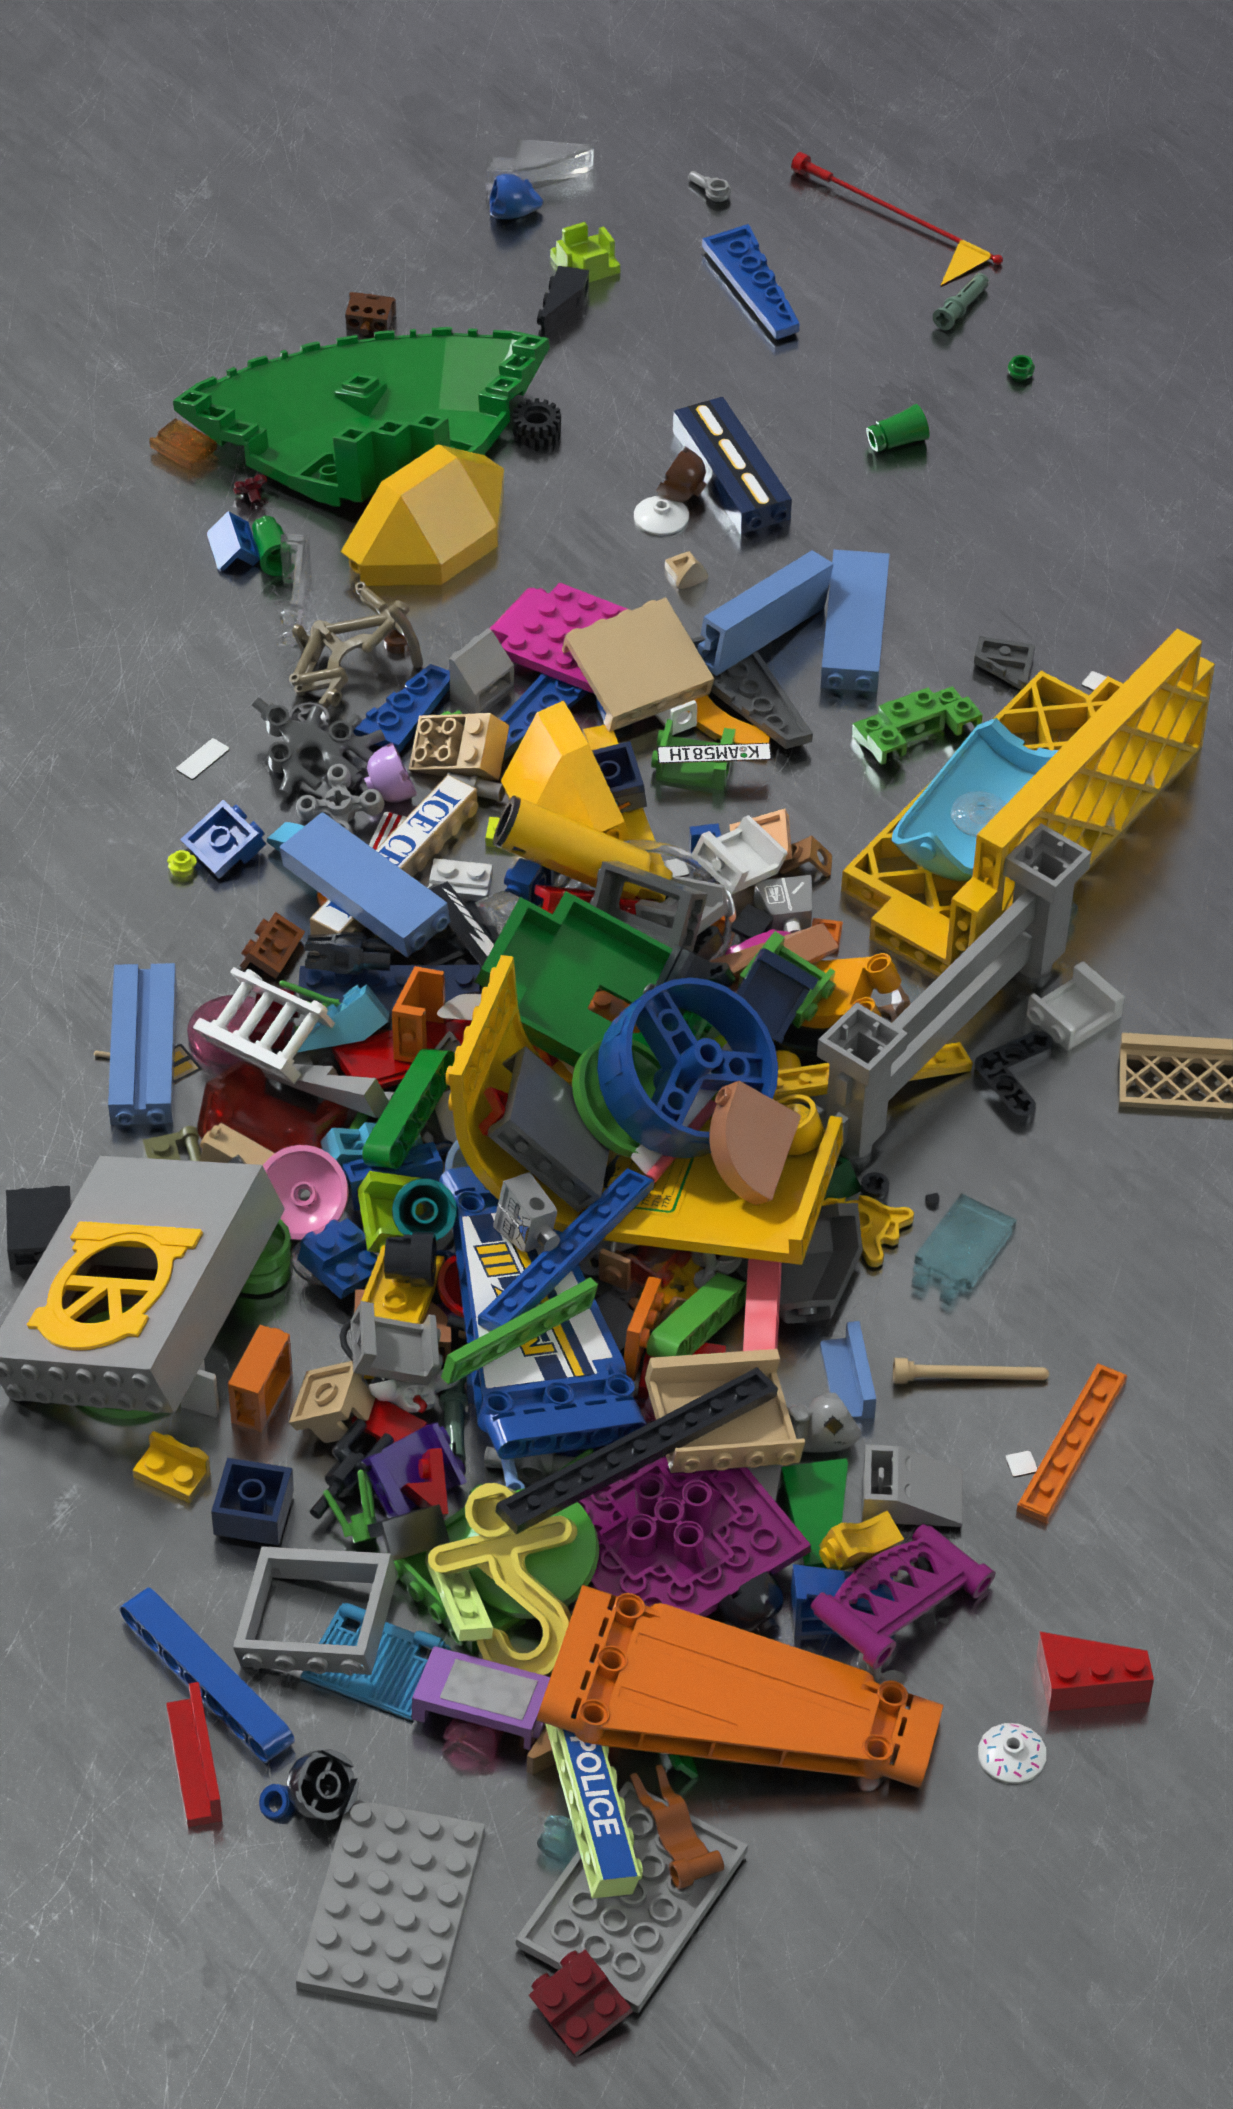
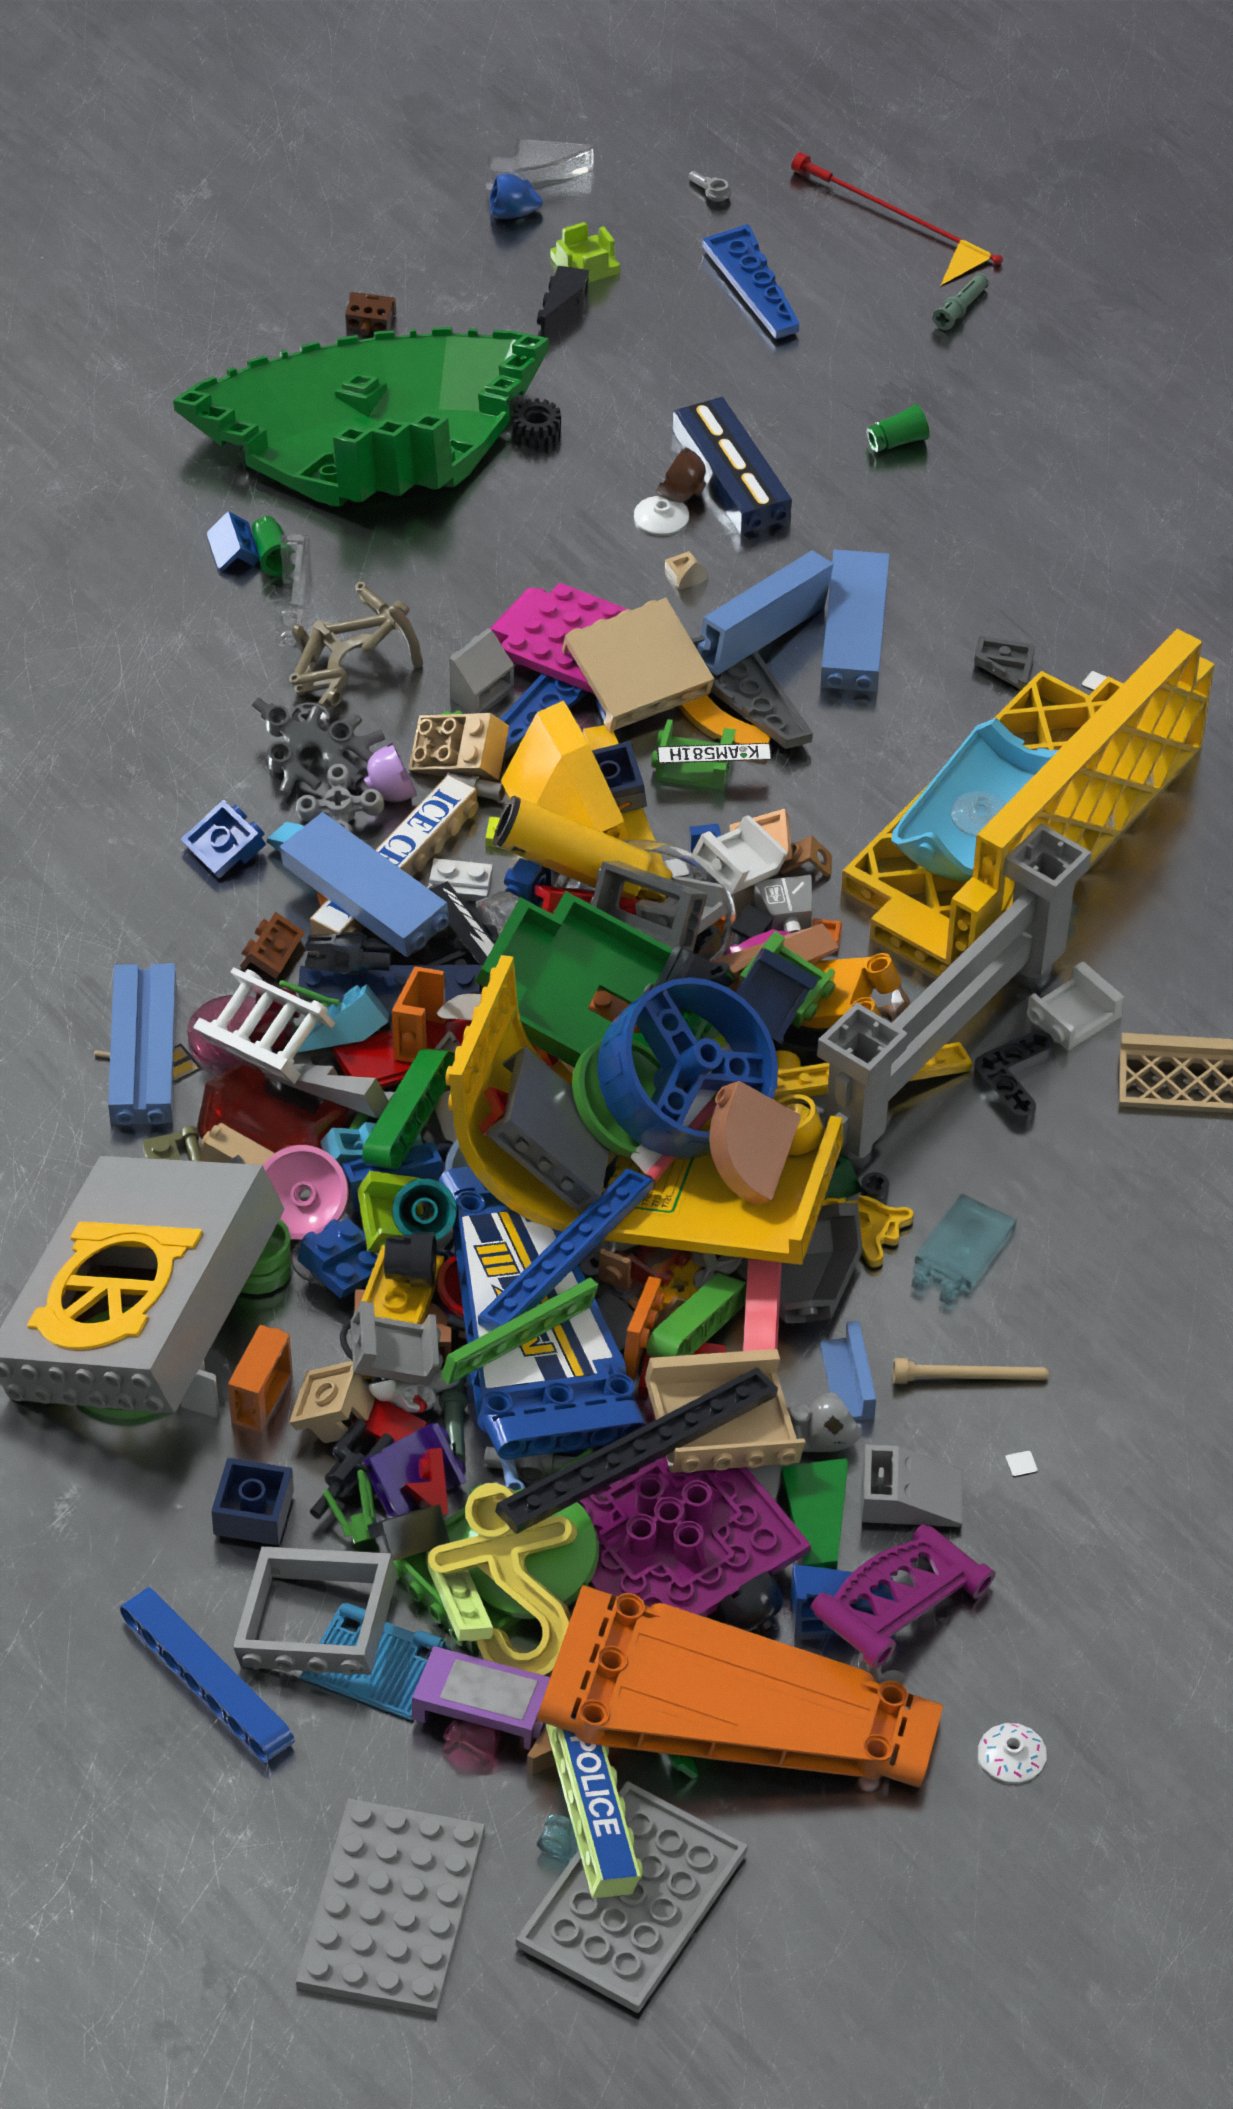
black panel [6,1186,72,1270] -> none
yellow bracket [132,1431,211,1503] -> none
clear orange plate [149,418,217,470] -> none
red fence [166,1682,222,1827] -> none
neon yellow plate [167,850,197,878] -> none
white sticker [176,738,229,779] -> none
dark red plant [233,474,268,504] -> none
blue piece [259,1784,295,1819] -> none
black cylinder [287,1749,359,1821] -> none
yellow panel [340,444,504,586] -> none
blue wing [353,664,450,753] -> none
sticker [369,812,406,850] -> none
reddish brown tile [384,629,409,654] -> none
light grey torso [493,1172,560,1252] -> none
dark red plate [528,1949,633,2057] -> none
dark orange flag [629,1764,724,1890] -> none
white bracket [655,700,697,735] -> none
yellow arch [819,1510,904,1571] -> none
bright green bracket [852,686,983,765] -> none
black piece [925,1193,940,1207] -> none
green plate [1008,355,1035,380] -> none
orange tile [1017,1363,1127,1524] -> none
red wedge [1037,1631,1154,1712] -> none

